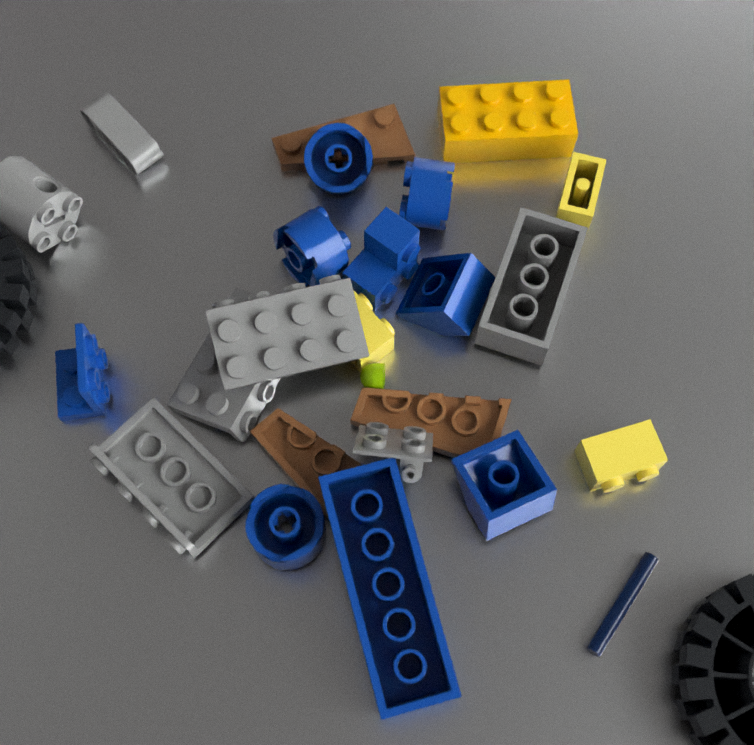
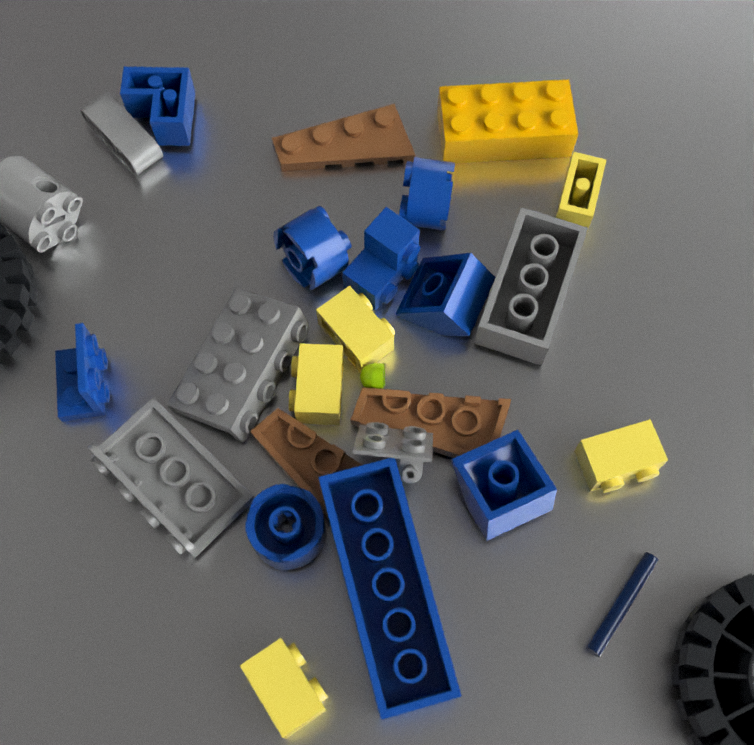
light grey bracket [205,275,369,391] -> none
blue brick [304,123,373,195] -> none
none -> blue brick [120,67,196,146]
none -> light yellow brick [239,638,328,739]
none -> light yellow brick [289,343,344,425]

